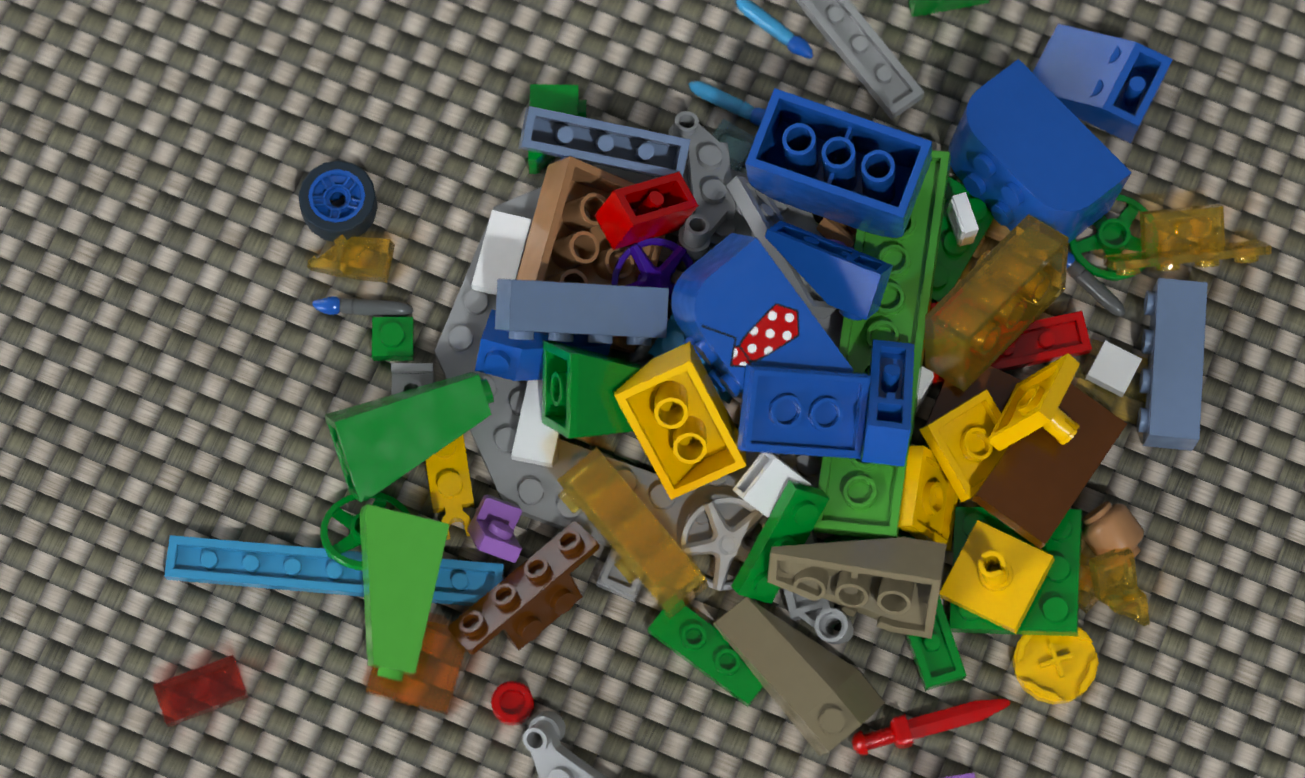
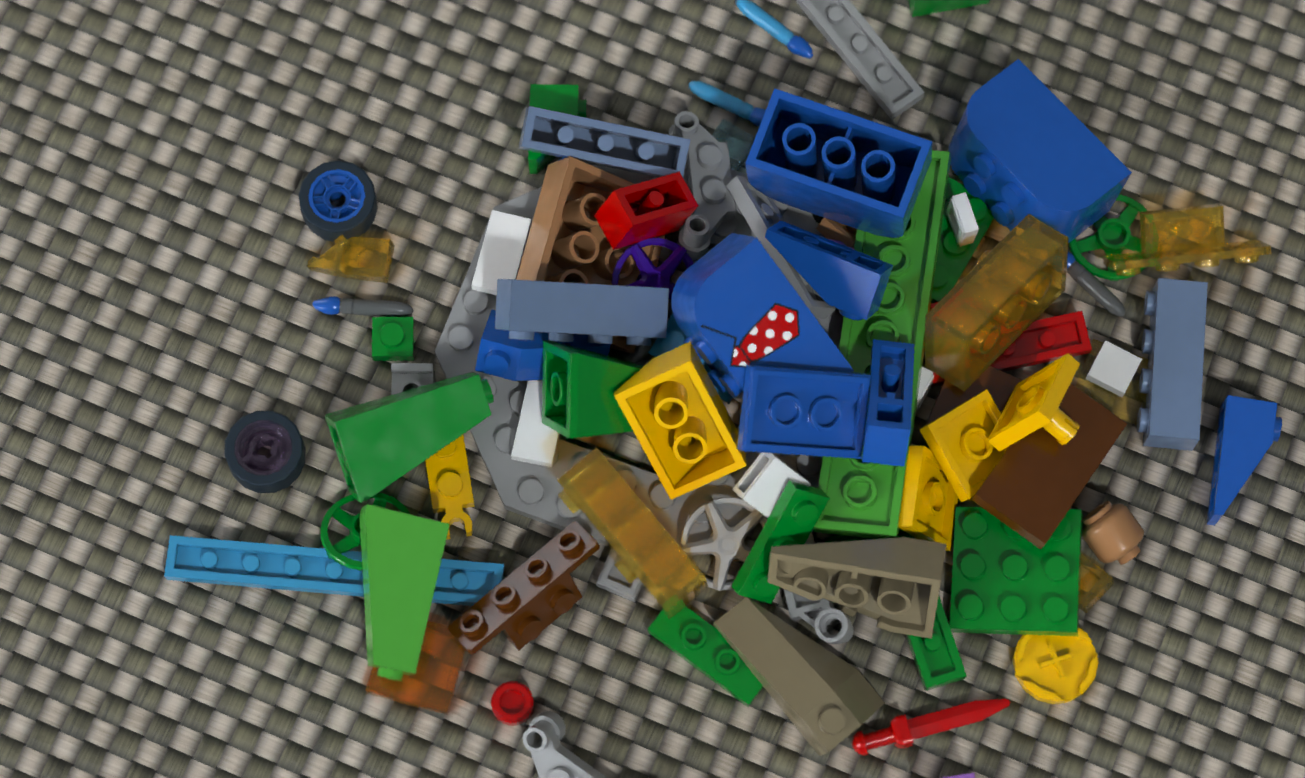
clear red plate [153,655,249,727] -> none
medium lavender bracket [467,495,522,563] -> none
yellow tile [939,520,1054,634] -> none
blue slope [1032,24,1173,143] -> none
clear yellow slope [1089,547,1150,626] -> none
none -> wheel [225,411,306,493]
none -> blue slope [1207,395,1282,526]

